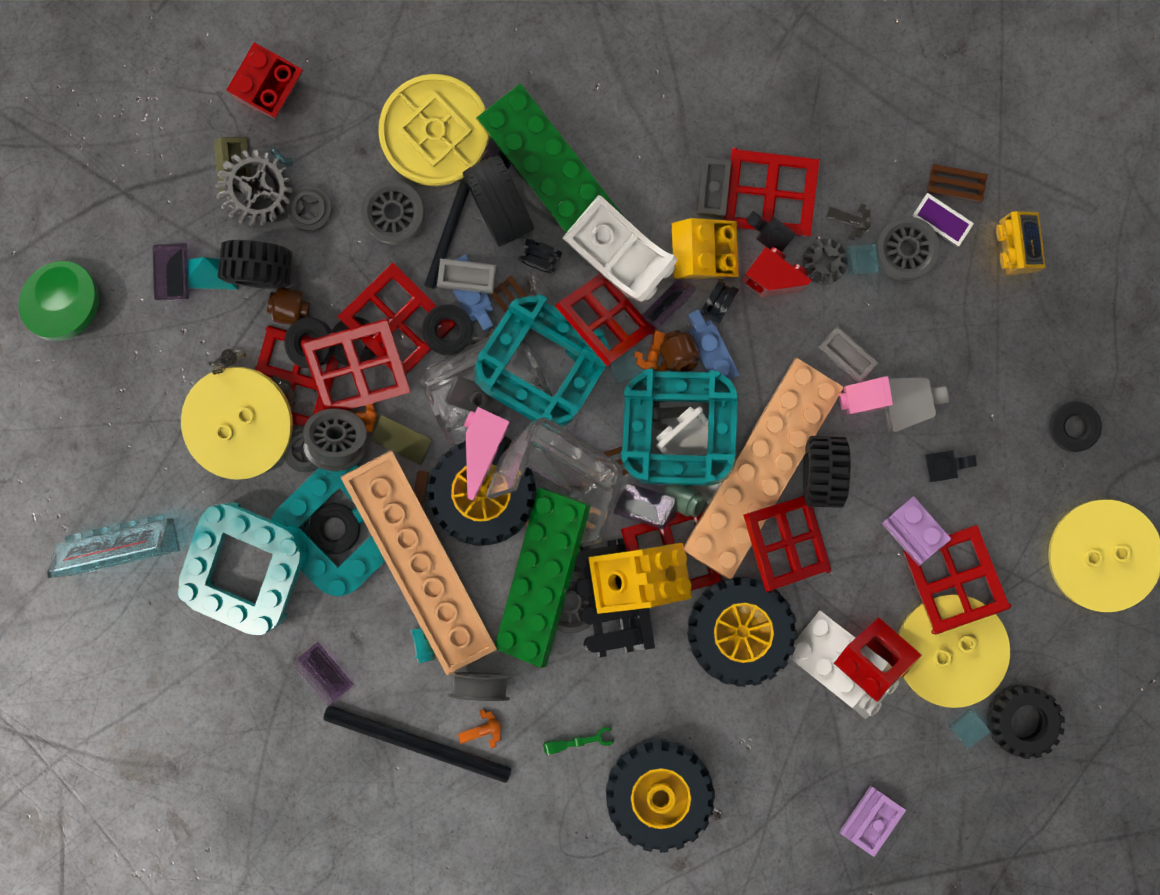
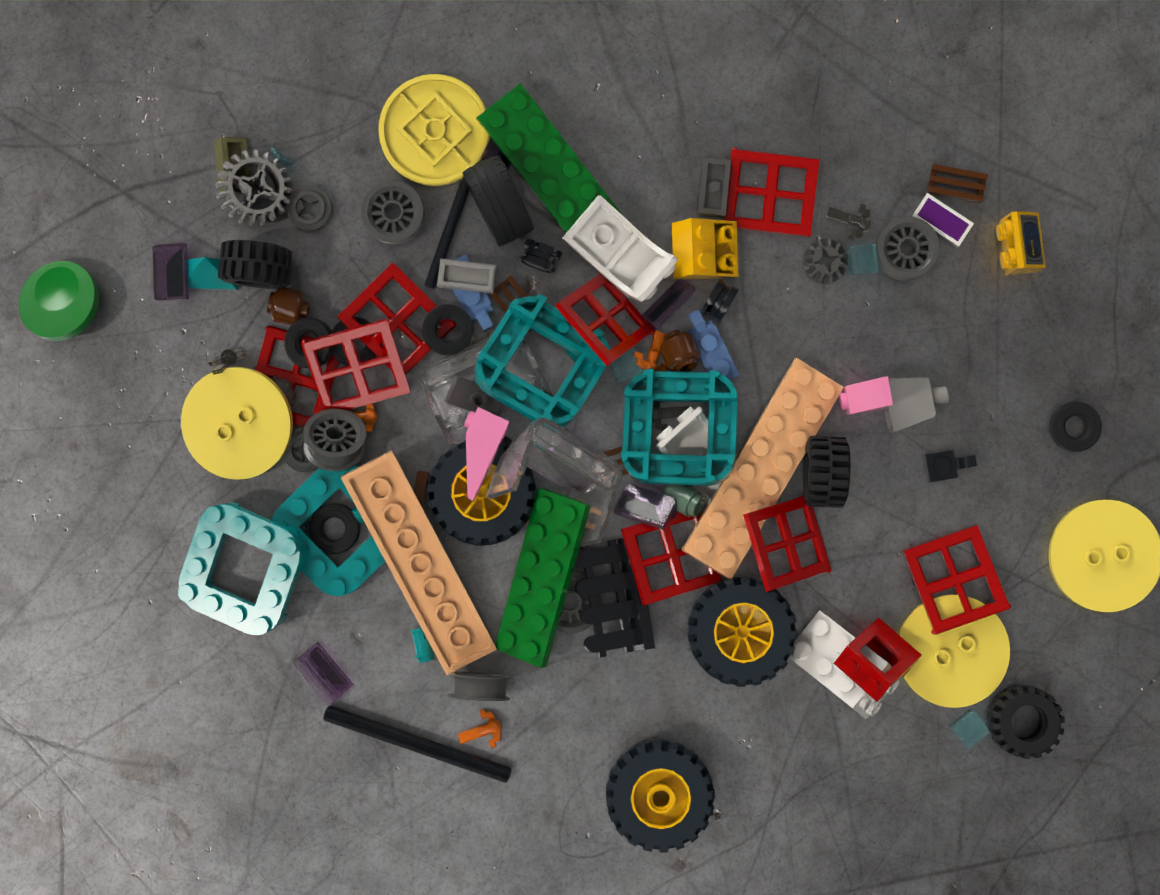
clear light blue slope [47,514,180,579] -> none
red slope [226,42,303,119] -> none
olive slope [371,415,433,465] -> none
green piece [543,726,614,755] -> none
yellow bracket [589,542,692,614] -> none
red slope [741,247,812,297] -> none
black plate [746,210,796,252] -> none
light grey tile [818,326,879,383] -> none
lavender plate [839,785,906,857] -> none
lavender plate [882,496,951,566] -> none

